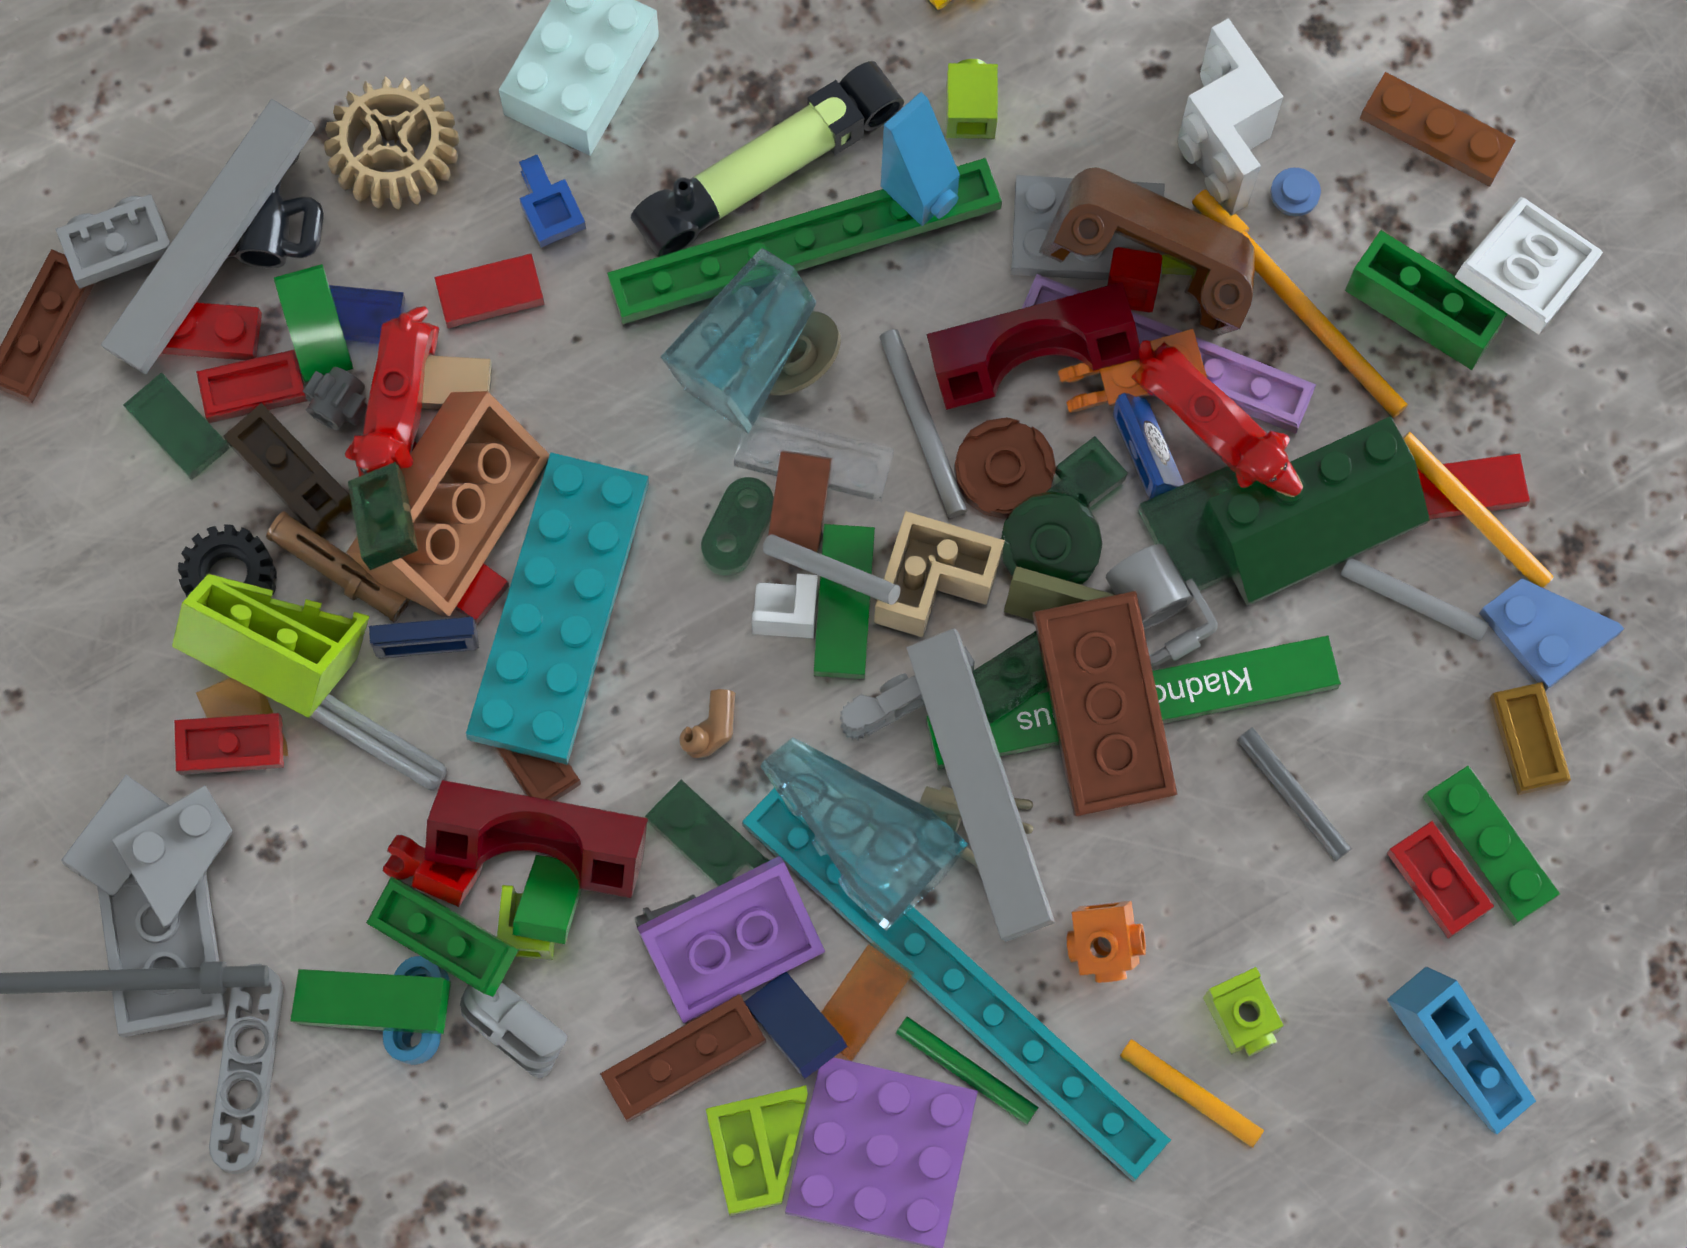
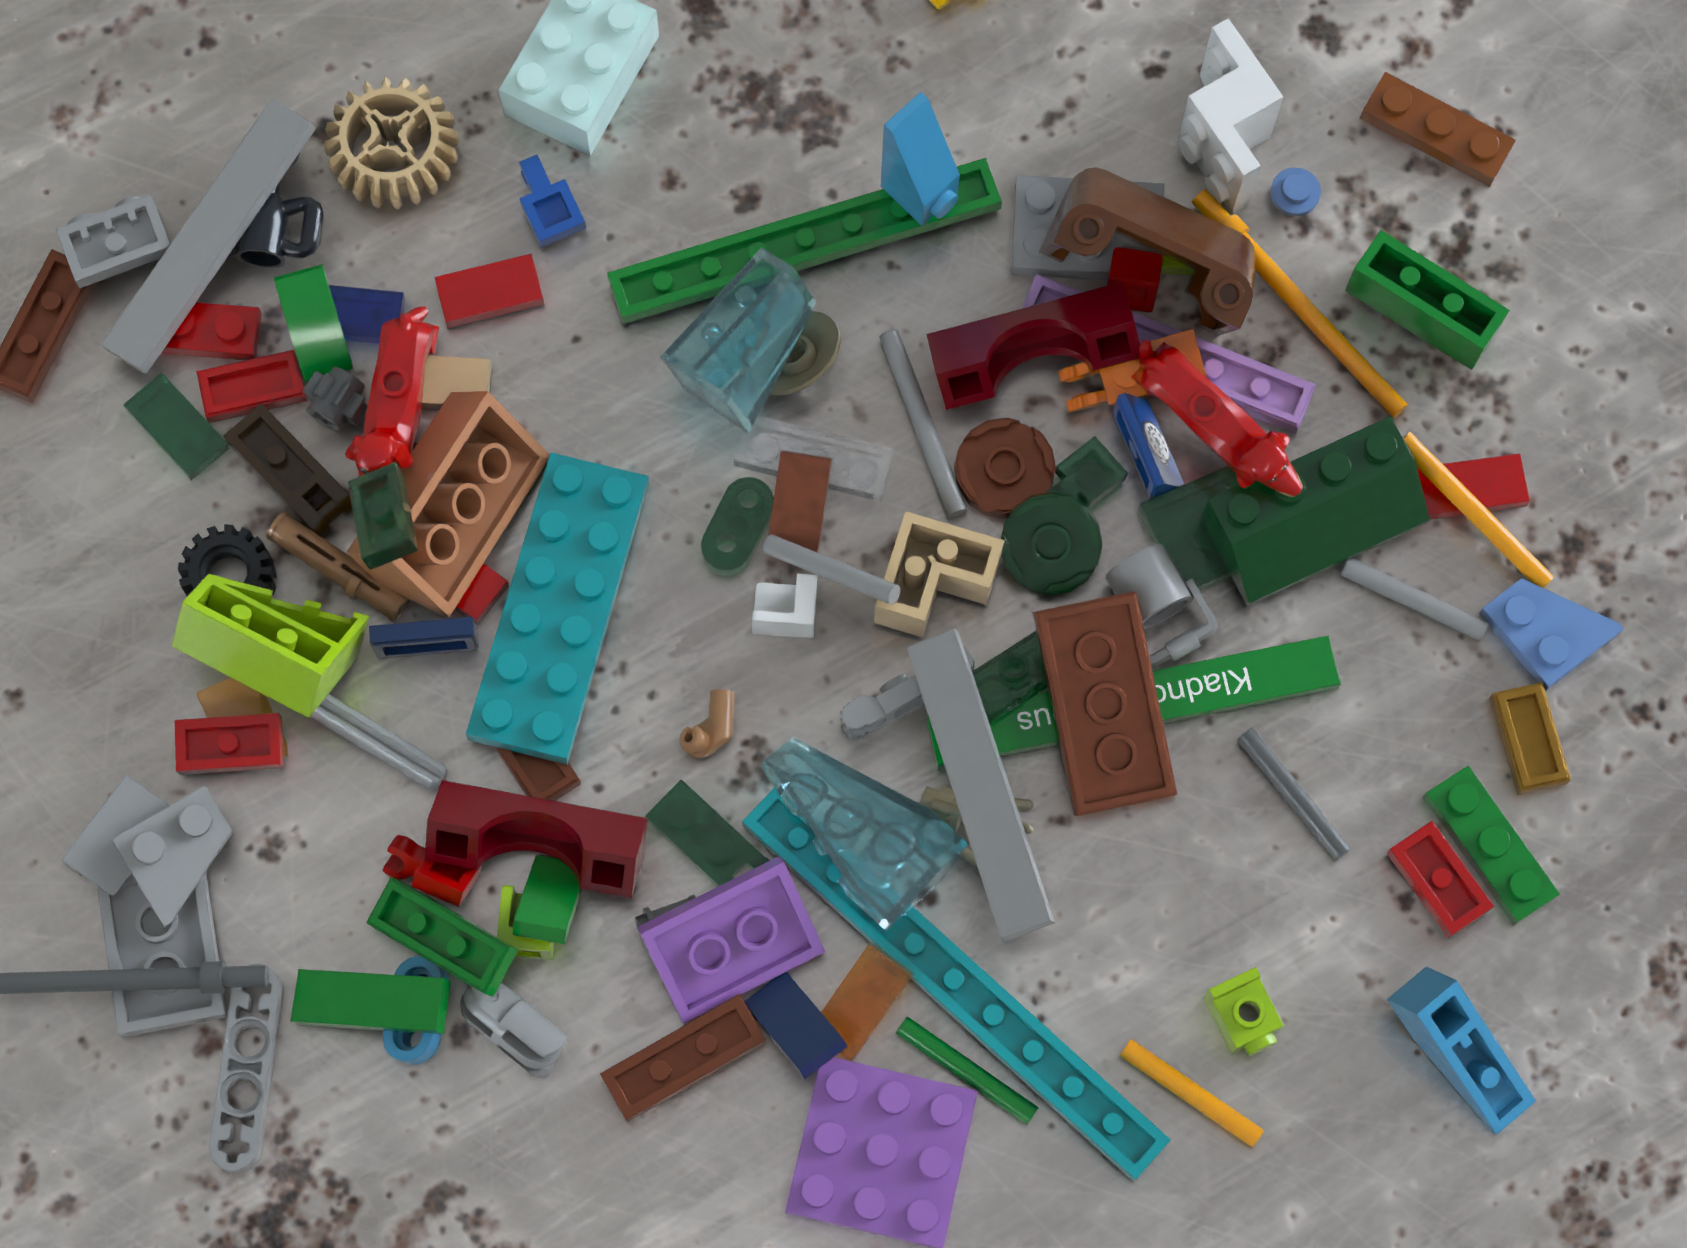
piece [630,61,904,257] -> none
lime wing [706,1085,808,1216] -> none
green tile [814,524,875,679] -> none
lime brick [946,59,998,139] -> none
olive tile [1004,566,1114,621] -> none
orange brick [1067,901,1146,983] -> none
white tile [1455,197,1603,335] -> none

